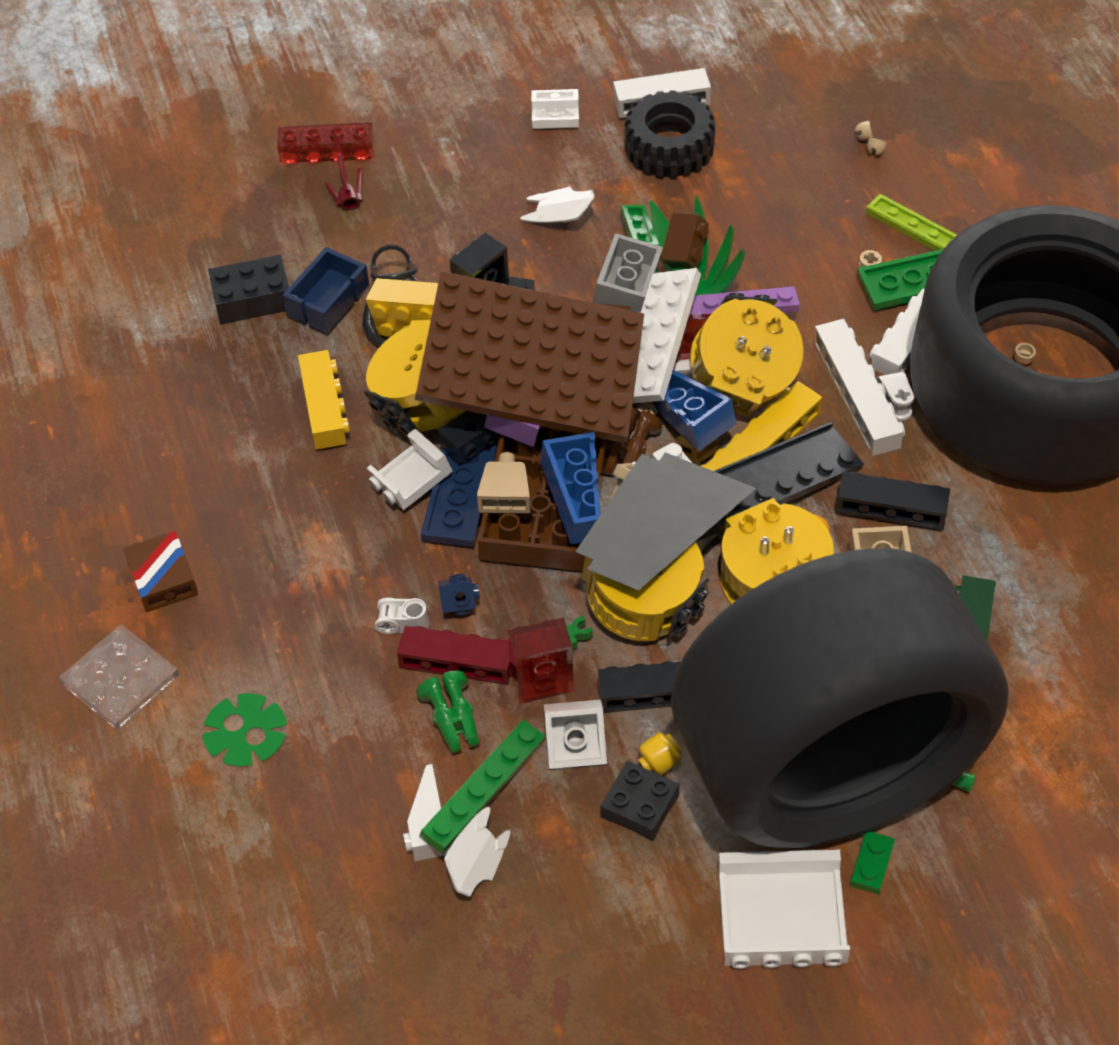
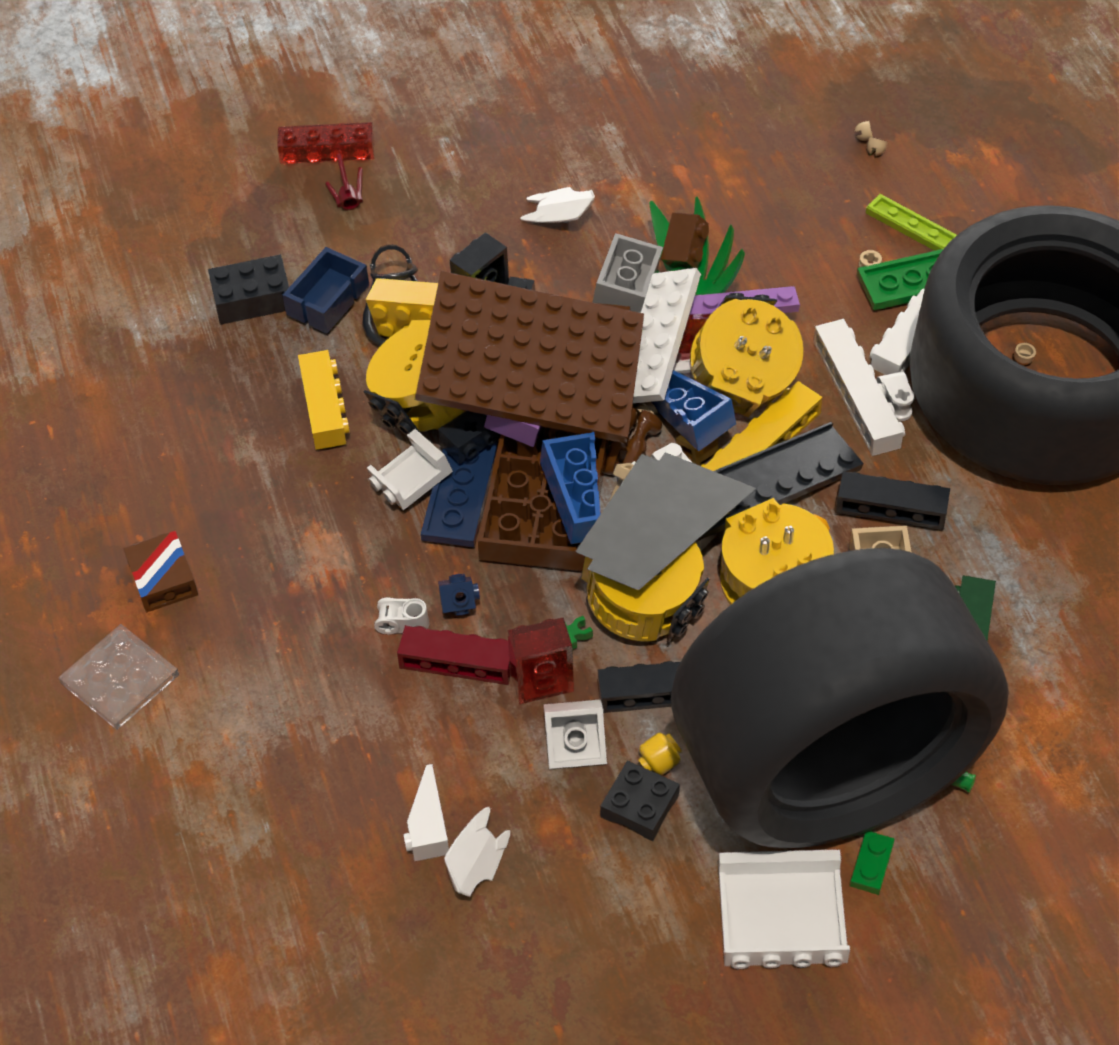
green piece [202,693,287,766] -> none
green piece [416,671,480,754] -> none
green plate [419,720,546,854] -> none
tan torso [477,452,530,513] -> none
white slope [532,89,579,129] -> none
white brick [613,68,711,118] -> none
green plate [620,205,659,246] -> none
black tyre [625,90,715,179] -> none

